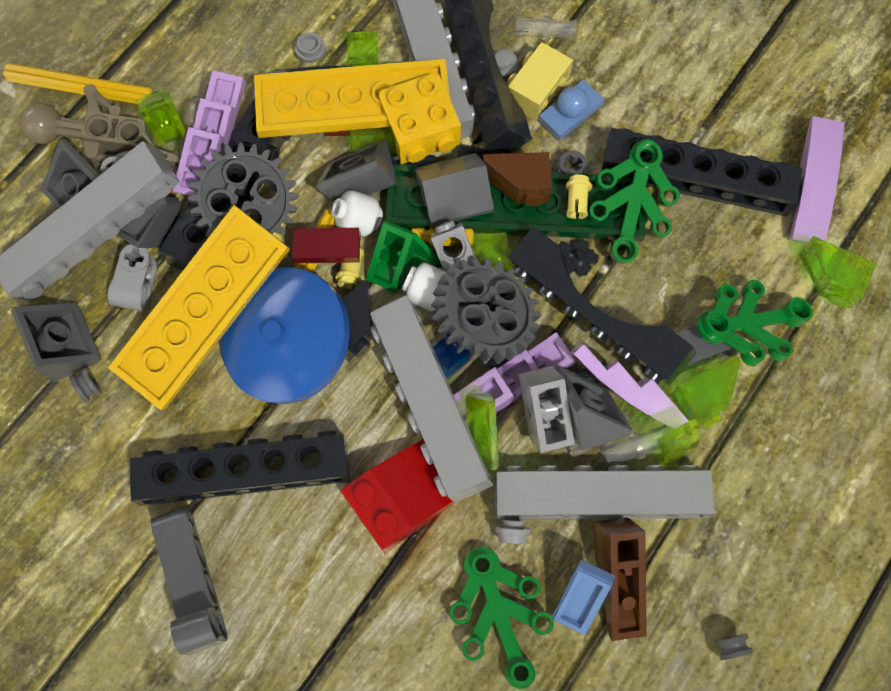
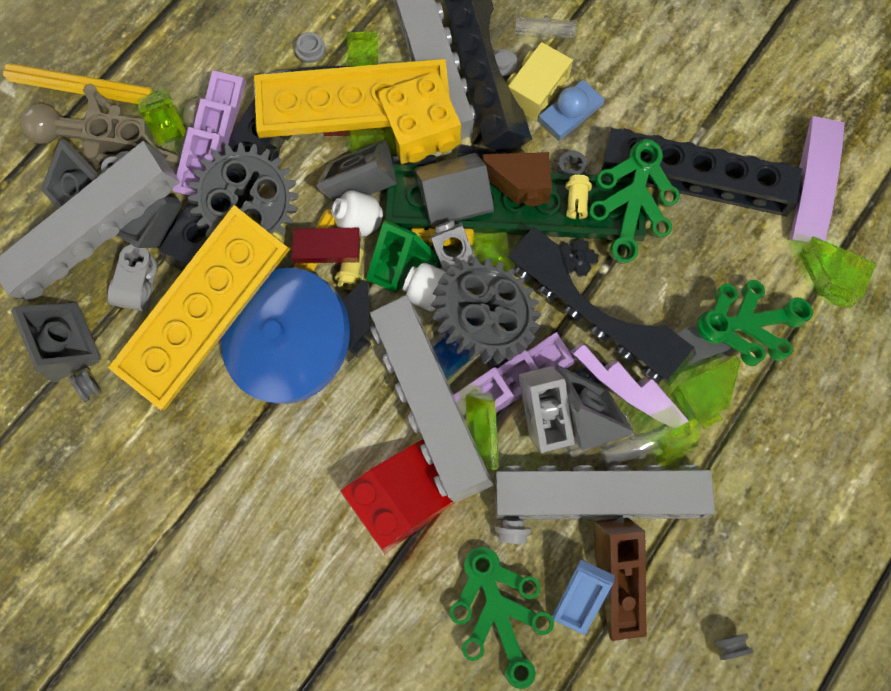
black brick [130,430,350,506] -> none
dark grey beam [151,506,228,655] -> none

